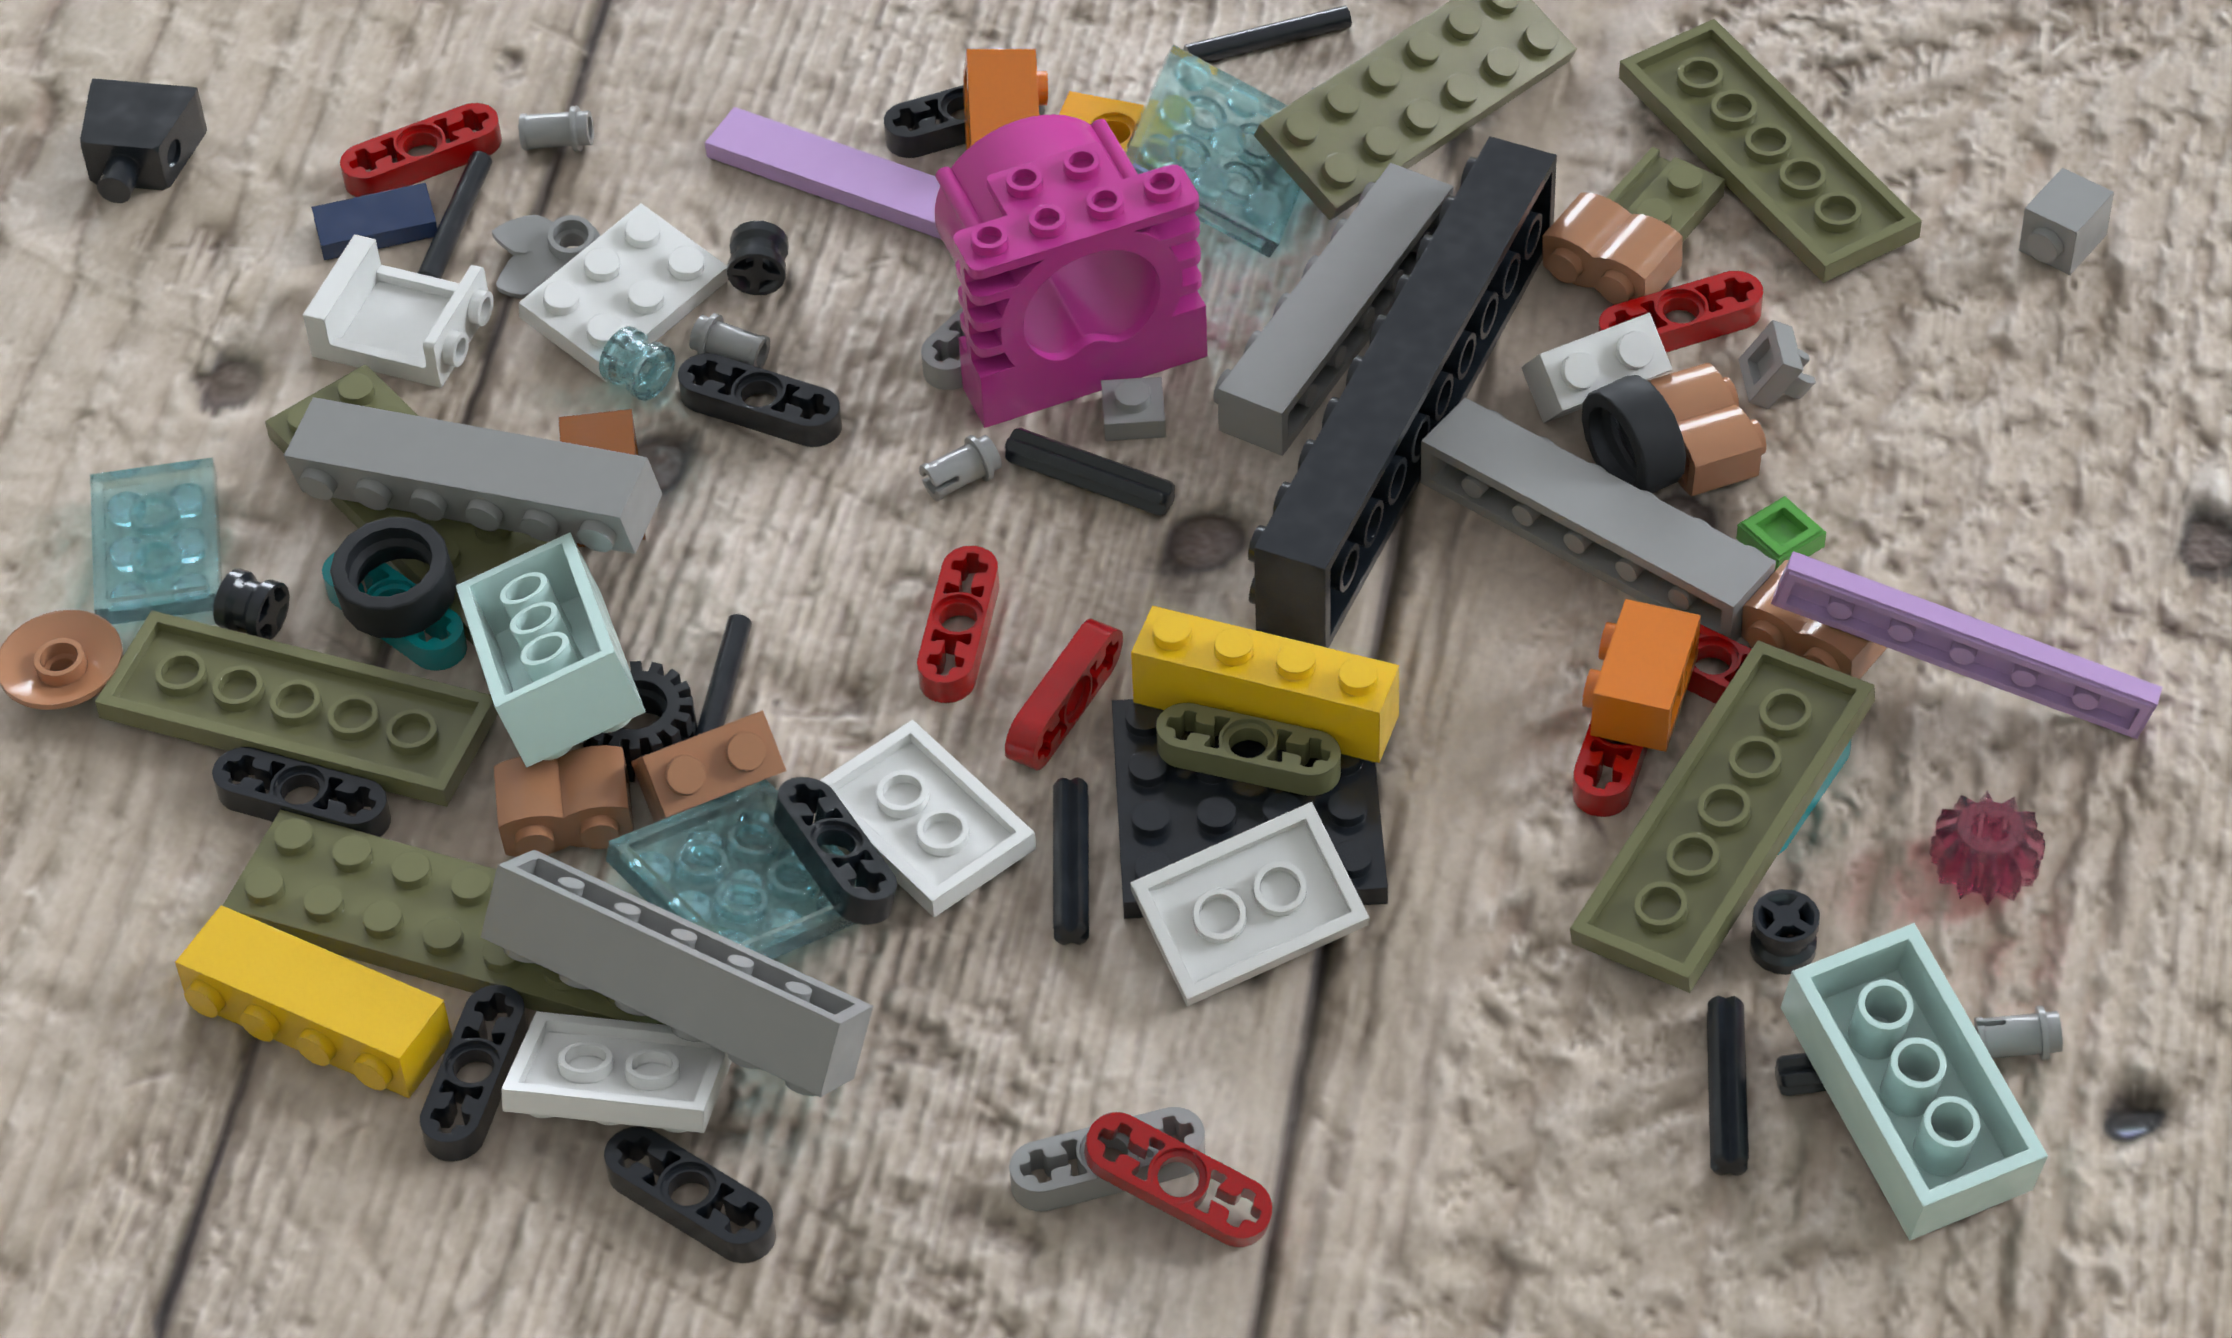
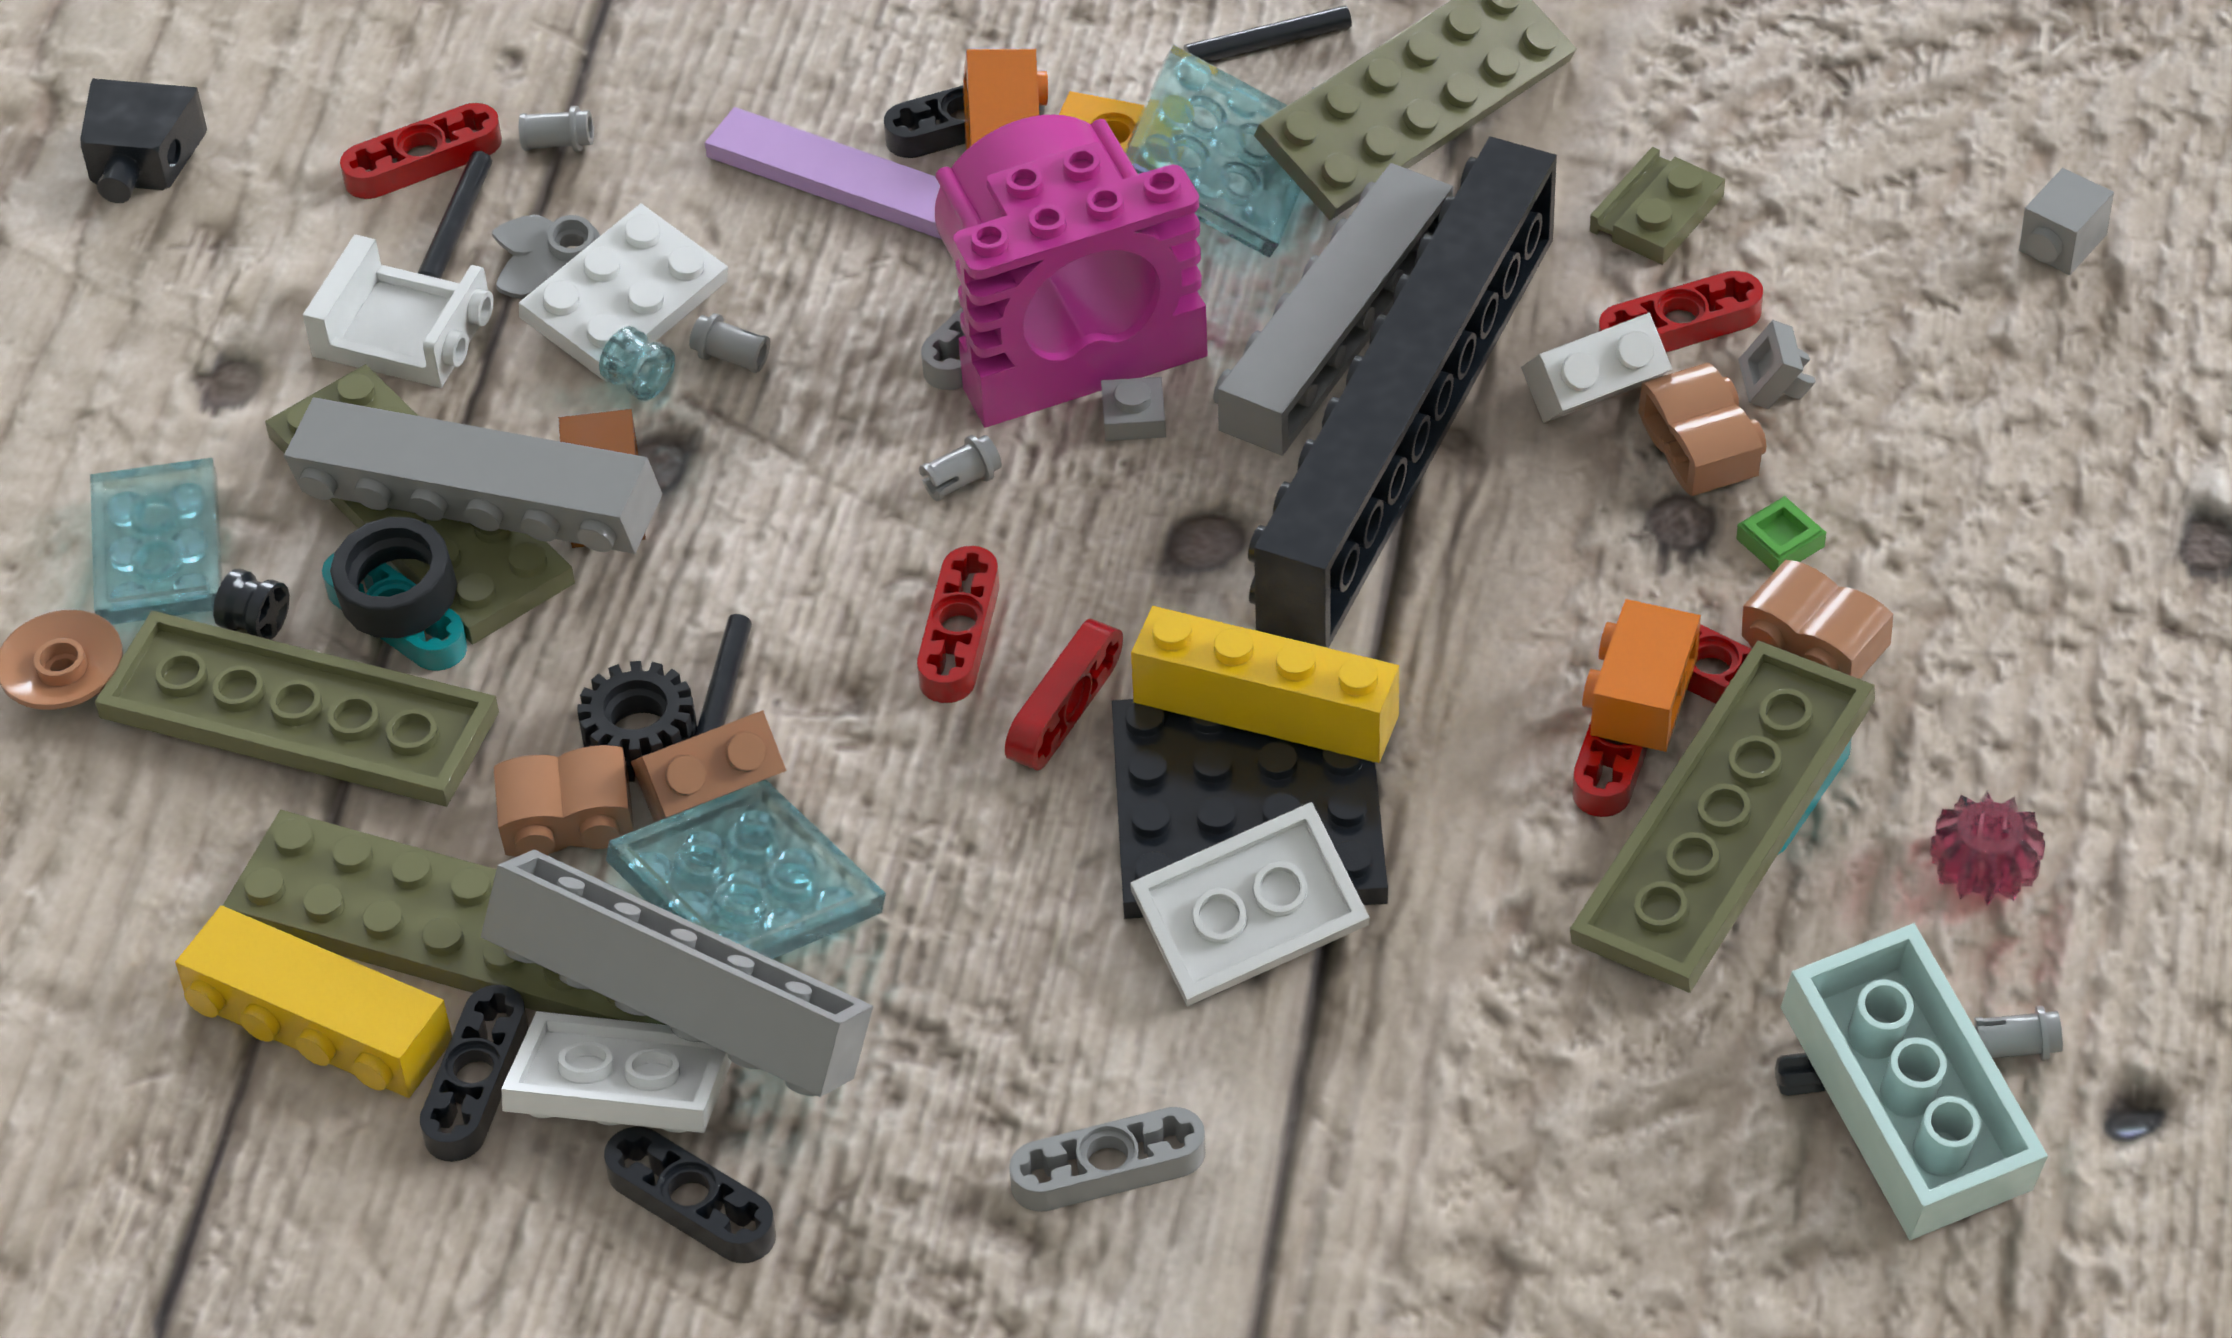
black beam [212,747,391,837] -> none
dark blue tile [311,183,437,260] -> none
light aqua brick [456,532,645,767] -> none
black beam [678,353,842,447] -> none
black wheel [727,221,789,295] -> none
black beam [774,777,897,925] -> none
white plate [820,719,1036,917] -> none
black axle [1004,428,1175,516] -> none
black axle [1053,777,1089,945] -> none
red beam [1084,1112,1273,1247] -> none
olive beam [1156,703,1341,796] -> none
light grey brick [1421,398,1776,642] -> none
nougat brick [1543,192,1683,304] -> none
black tyre [1581,375,1686,493] -> none
olive plate [1619,19,1922,283] -> none
black axle [1707,996,1749,1176] -> none
black wheel [1749,889,1820,975] -> none
lavender tile [1771,551,2162,739] -> none

